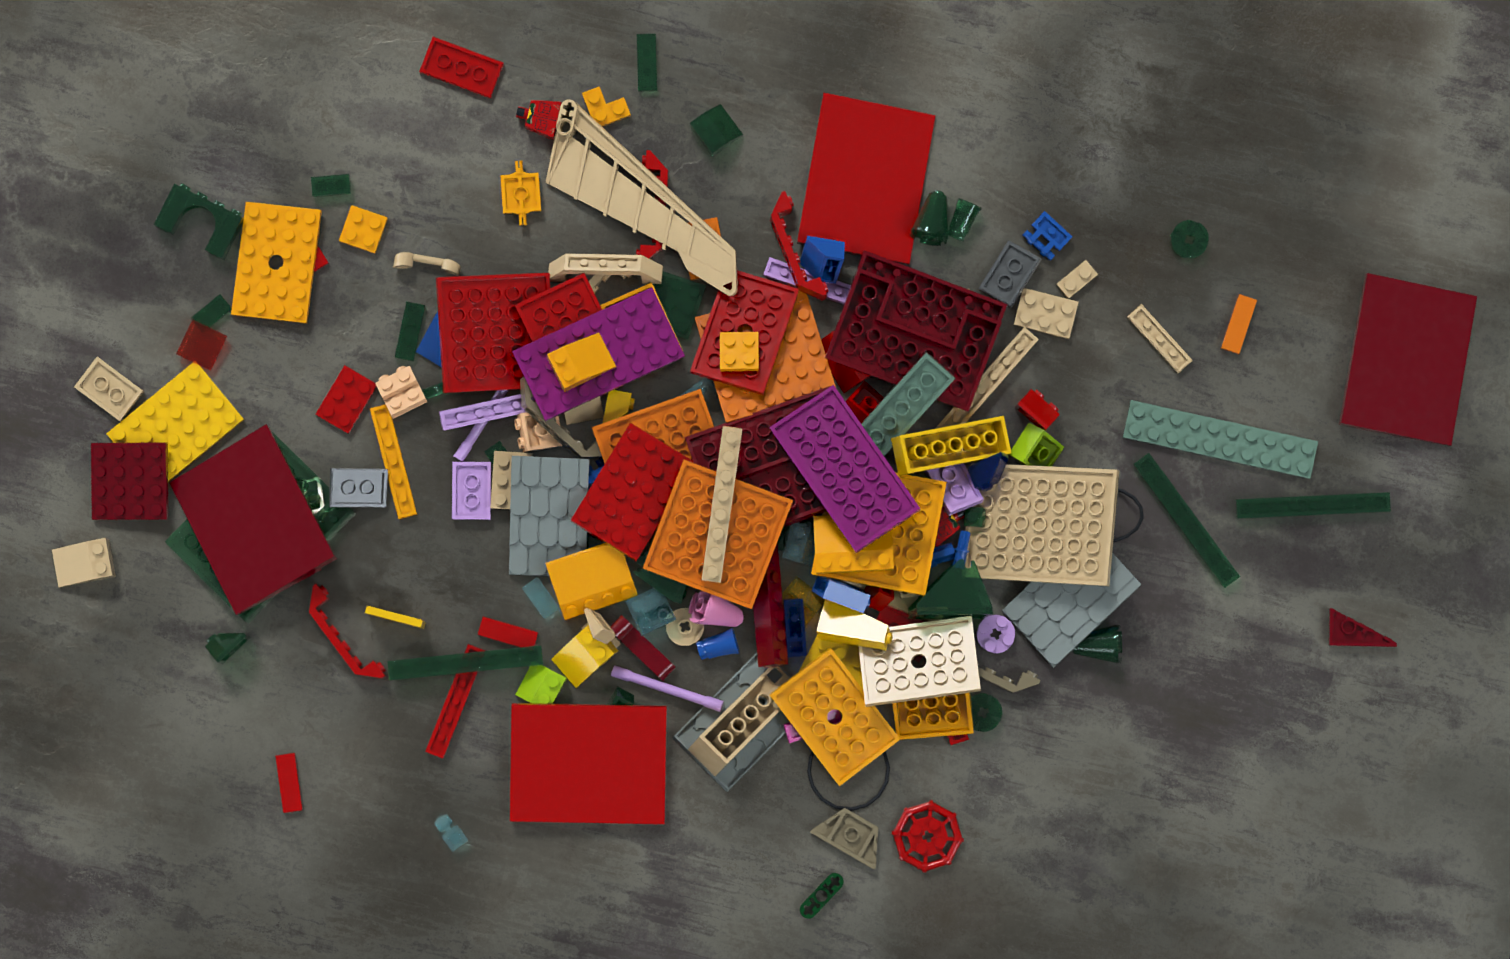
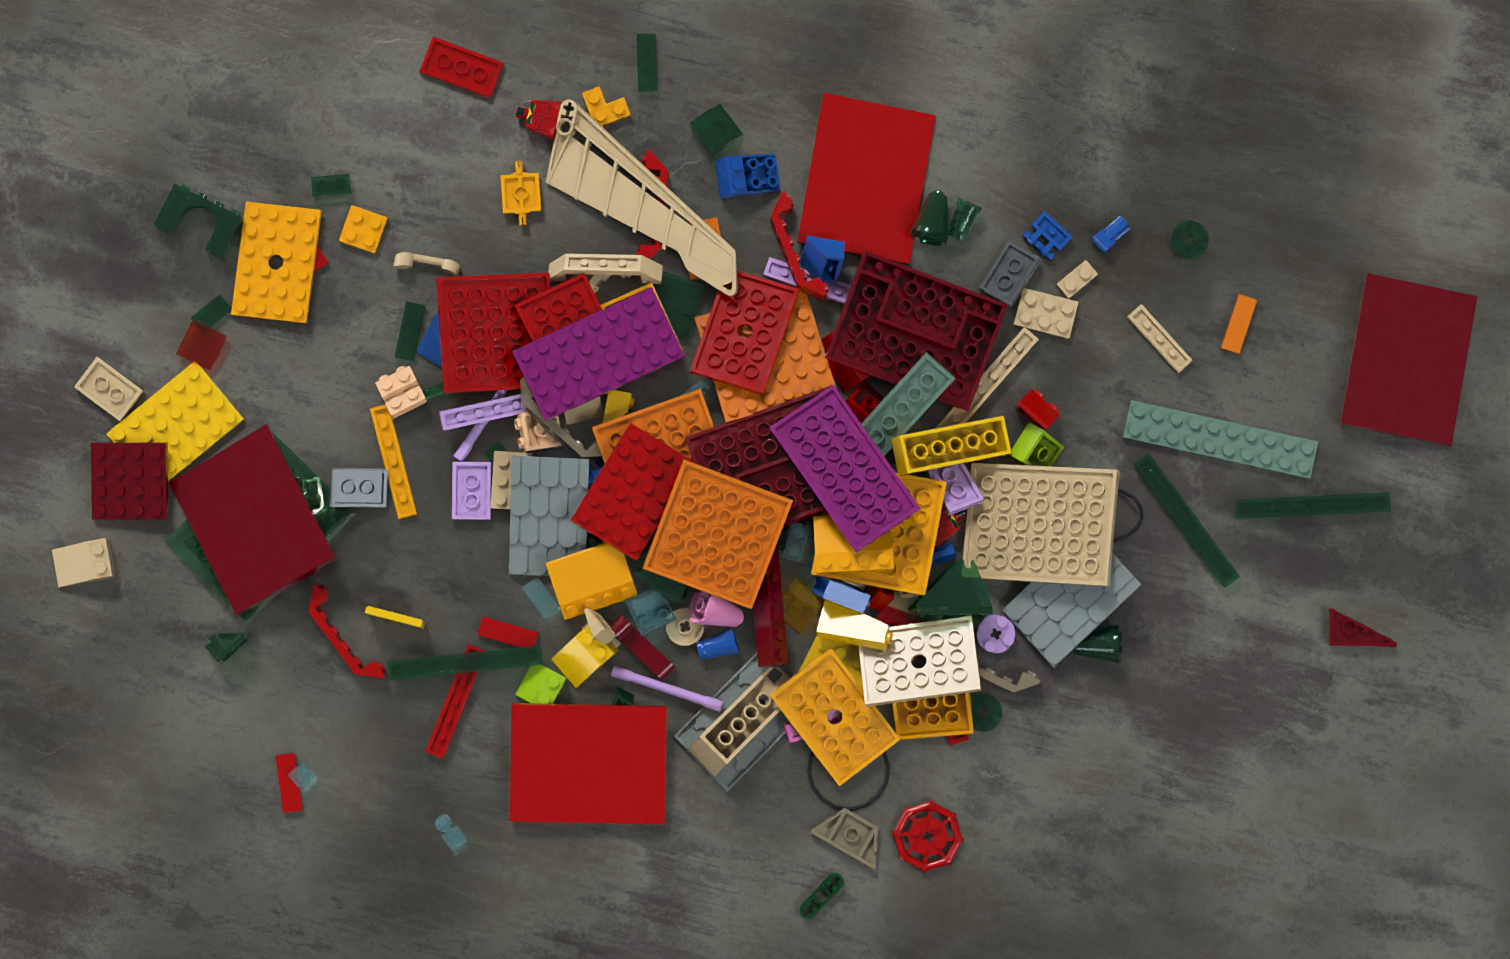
red plate [315,365,377,434] -> none
light orange slope [547,333,616,392] -> none
tan plate [701,426,742,583] -> none
light orange plate [720,332,759,371] -> none
clear blue slope [783,598,807,657] -> none
blue axle [952,530,970,569] -> none
clear green plate [964,507,986,528] -> none
clear blue slope [967,452,1009,492] -> none
none -> clear light blue plate [288,762,316,789]
none -> blue slope [715,154,781,199]
none -> blue piece [1091,216,1130,254]

